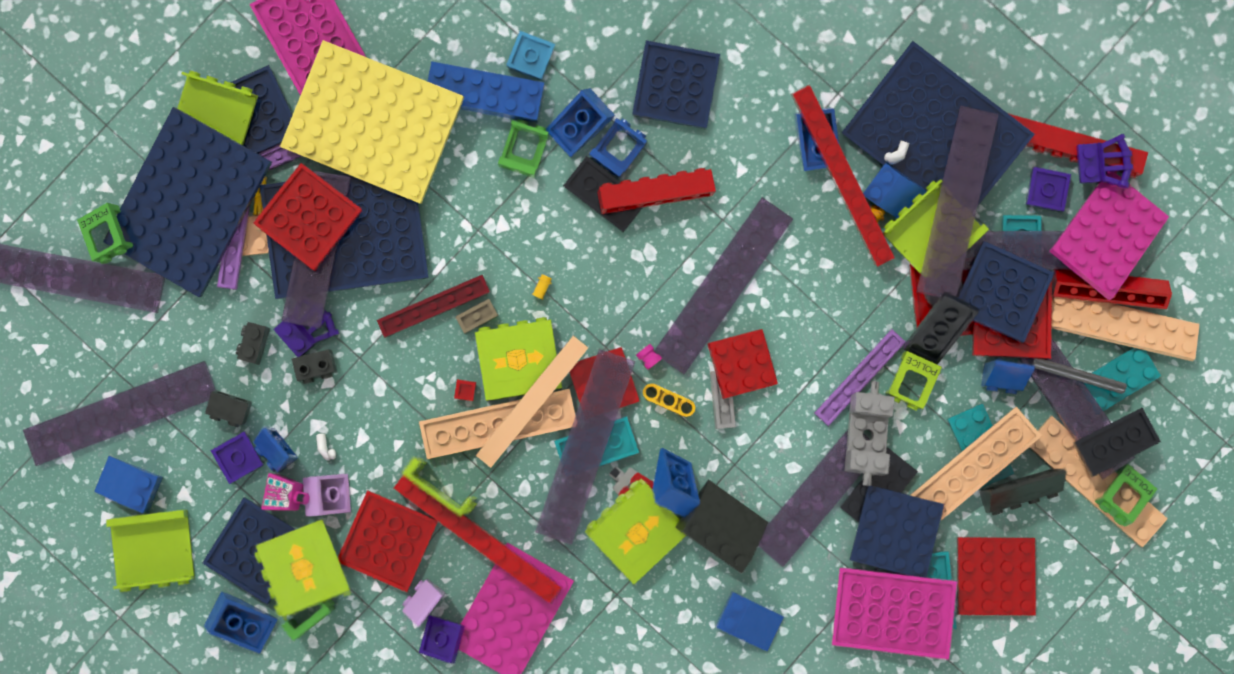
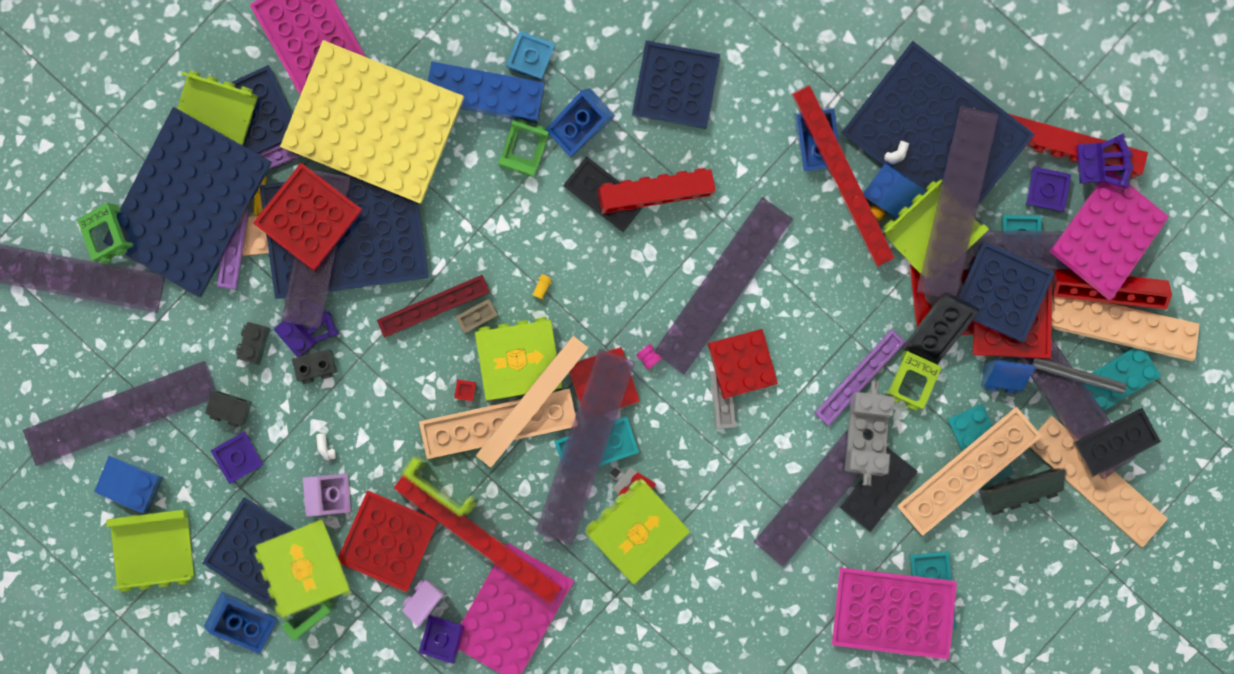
blue slope [253,427,298,472] -> none
torso [262,473,309,511] -> none
blue window [589,118,647,180] -> none
yellow beam [642,383,695,417] -> none
blue slope [653,448,700,518] -> none
pearl dark grey slope [675,479,768,574] -> none
blue slope [715,591,784,651] -> none
dark blue plate [849,486,944,578] -> none
red plate [957,537,1036,615] -> none
bright green window [1095,464,1157,527] -> none

